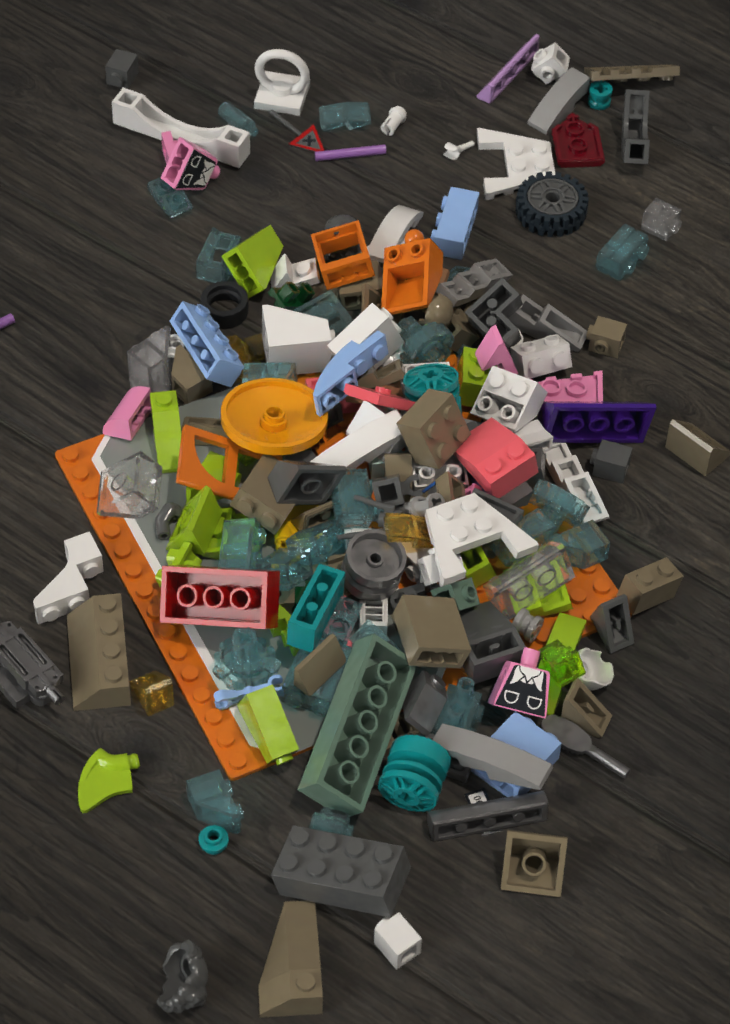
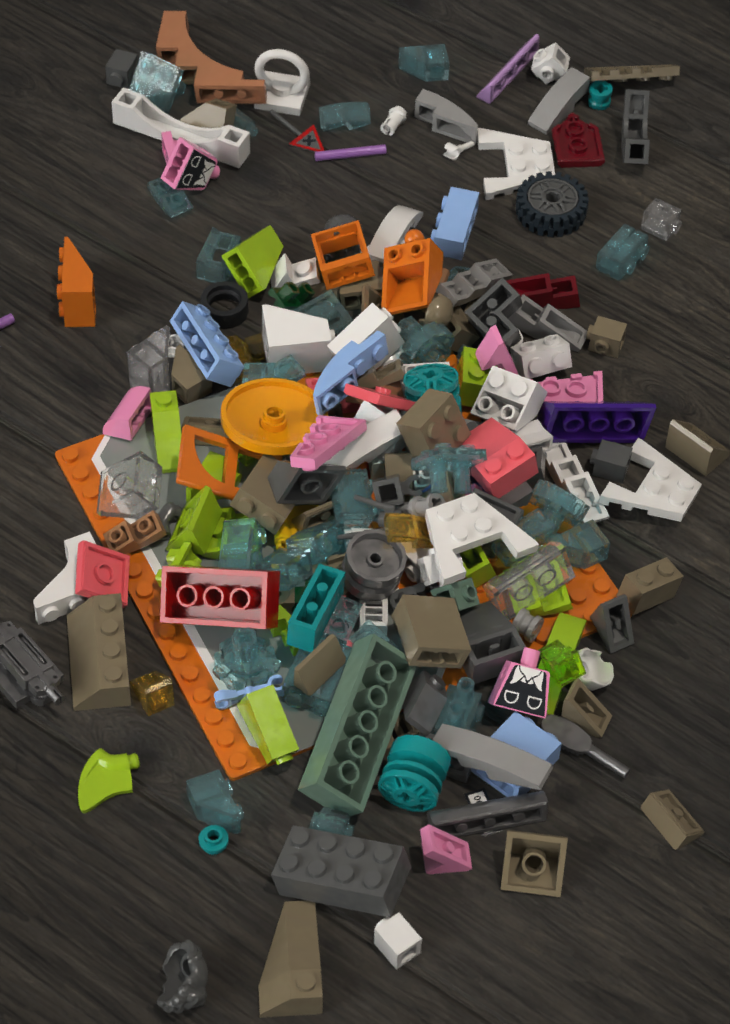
none -> orange slope [57,237,96,327]
none -> coral plate [75,540,130,609]
none -> medium nougat slope [103,510,167,554]
none -> clear light blue plate [129,51,186,114]
none -> nougat arch [156,11,267,104]
none -> slope [180,99,237,128]
none -> clear light blue tile [274,354,306,382]
none -> bright pink wing [290,415,367,471]
none -> clear light blue slope [398,44,449,82]
none -> clear light blue plate [411,443,487,494]
none -> light grey slope [414,89,478,145]
none -> bright pink slope [420,824,472,874]
none -> dark red slope [506,273,580,309]
none -> white wing [598,438,702,522]
none -> dark tan slope [641,789,705,850]

